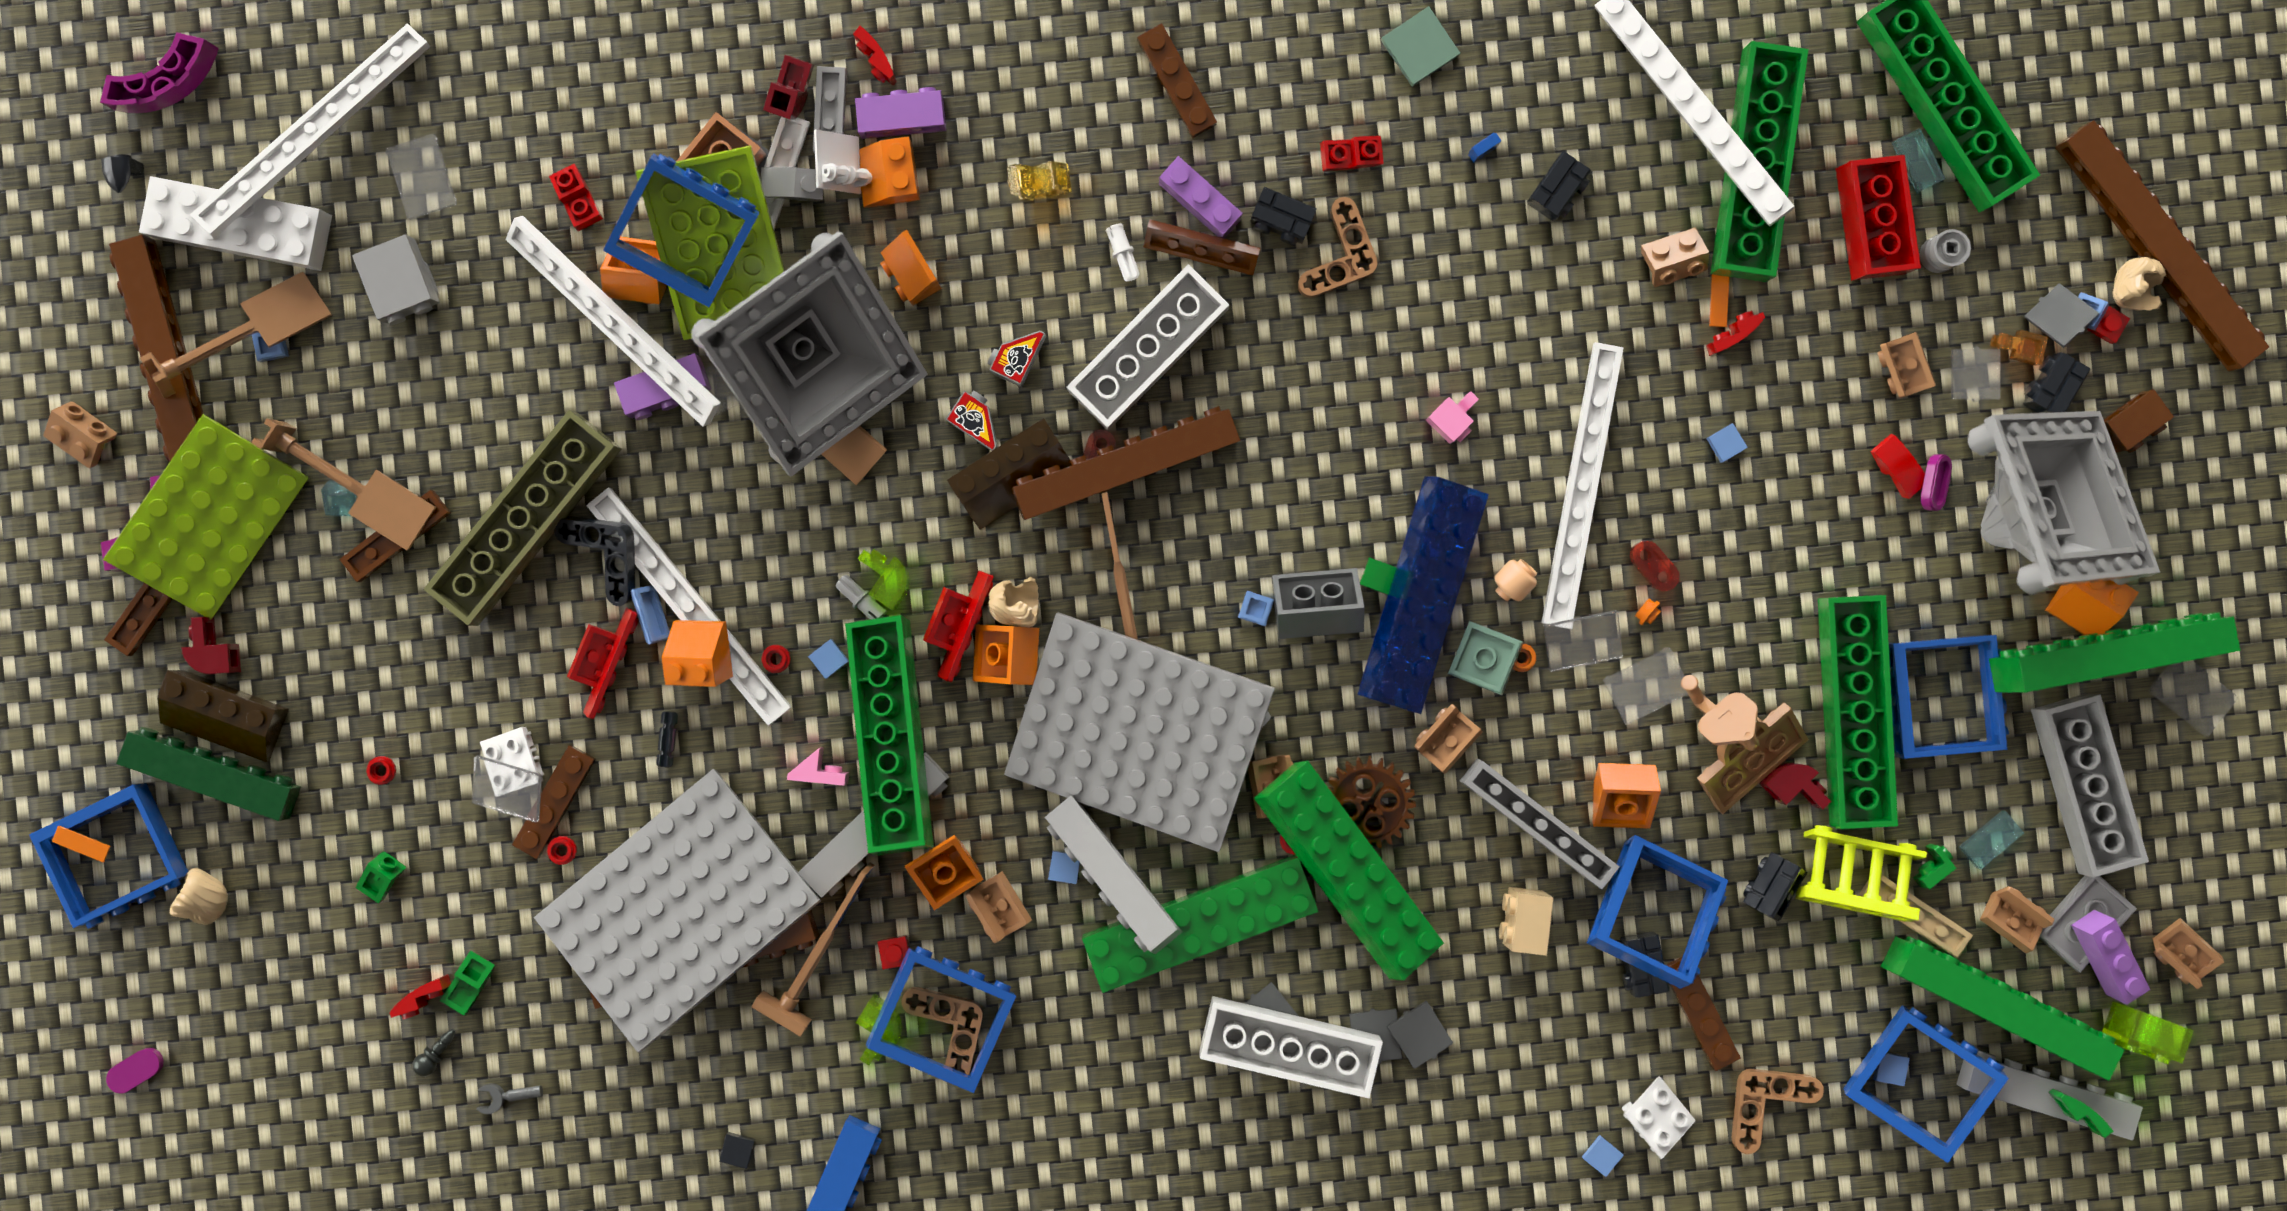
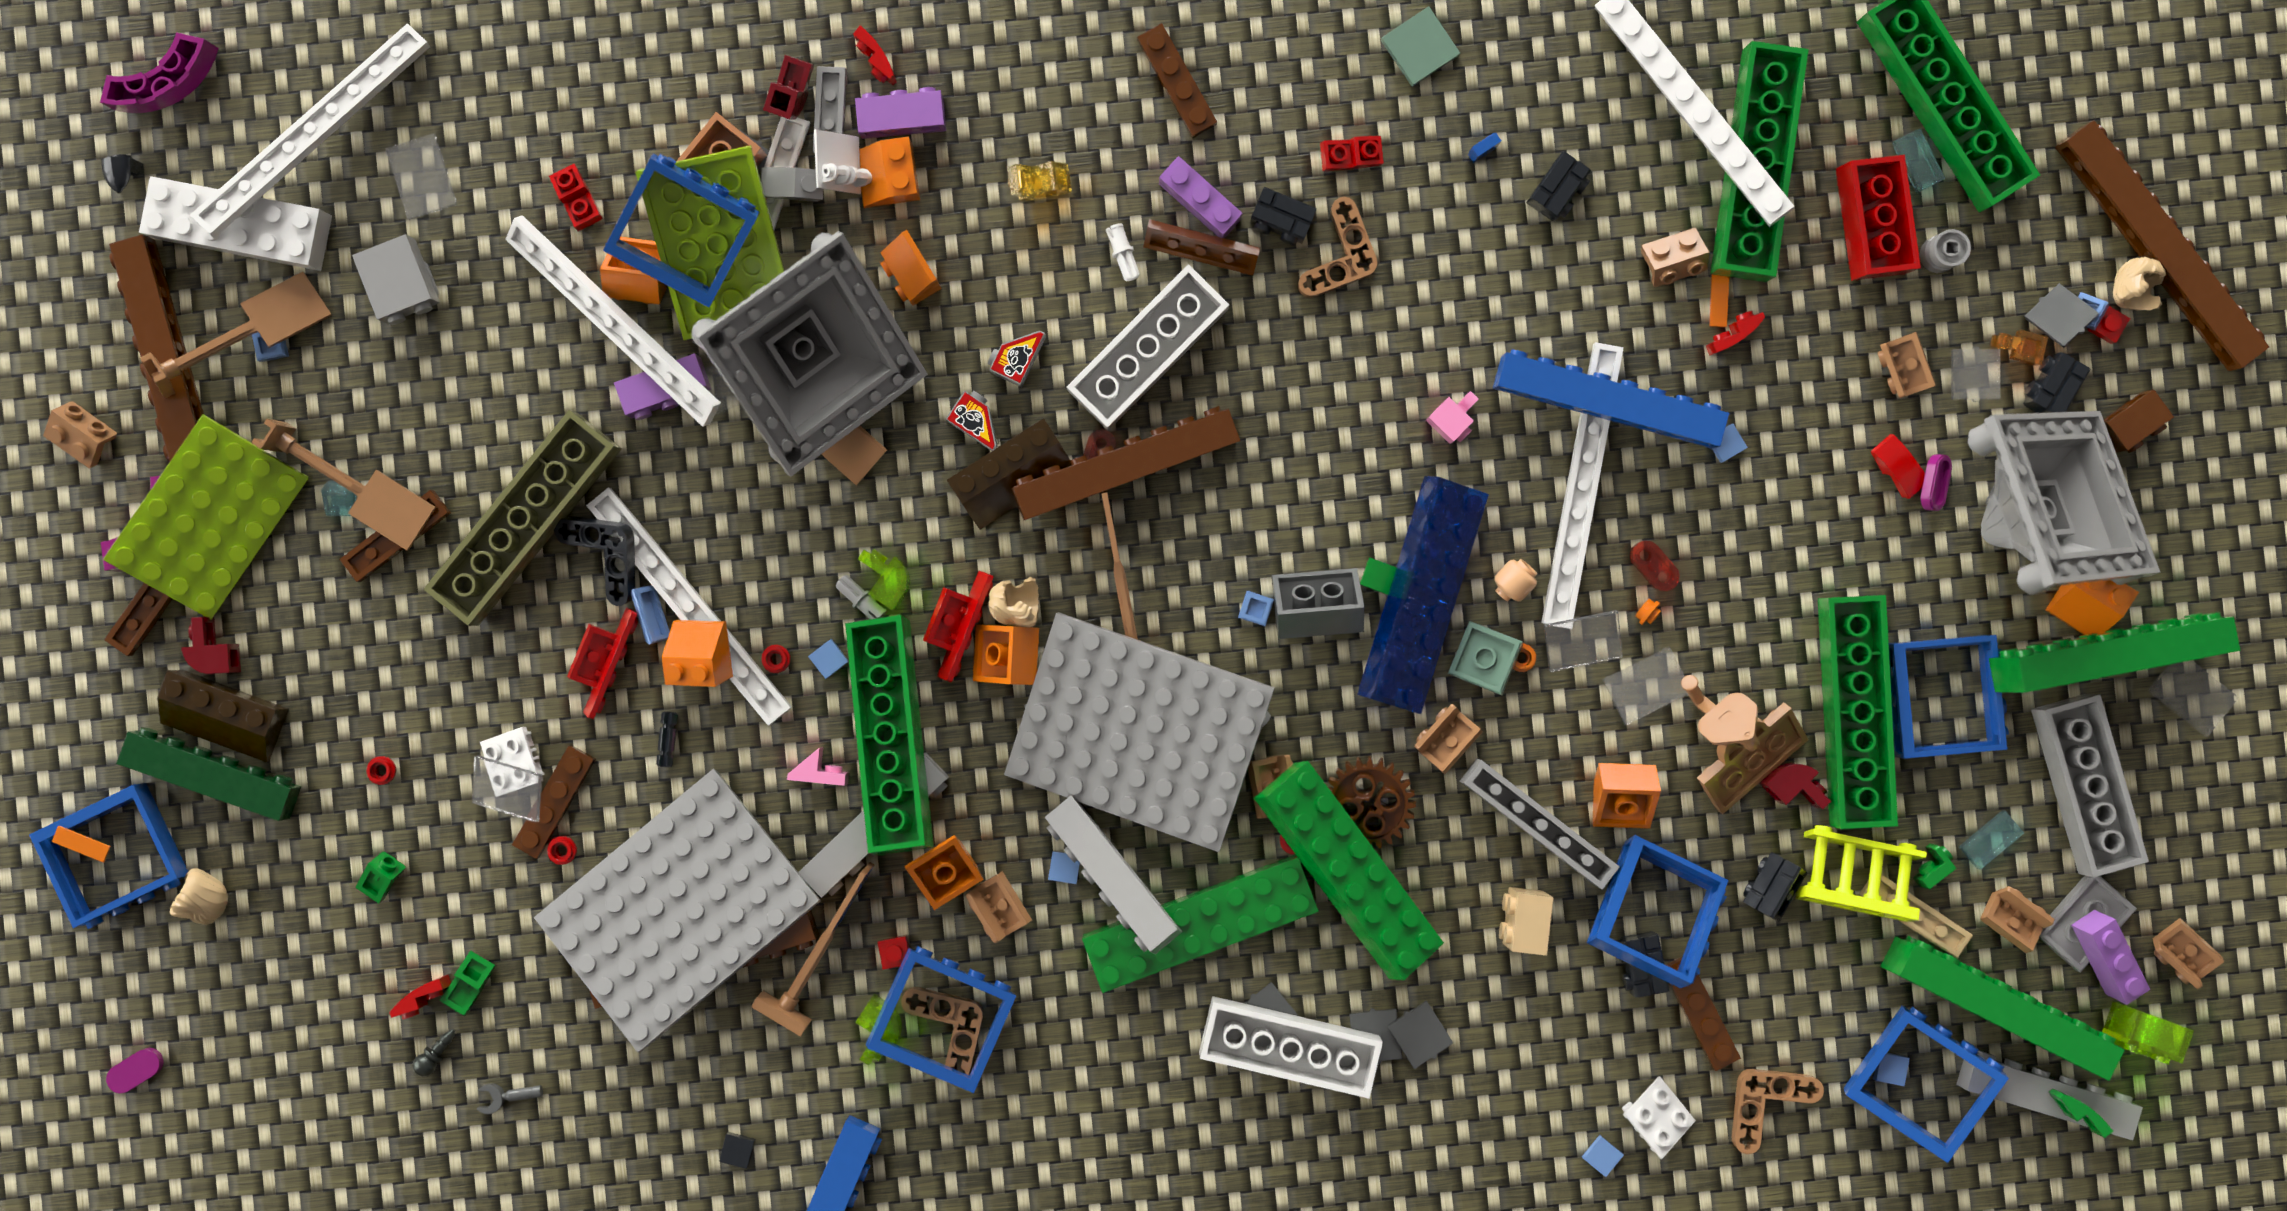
none -> blue brick [1493,350,1729,449]

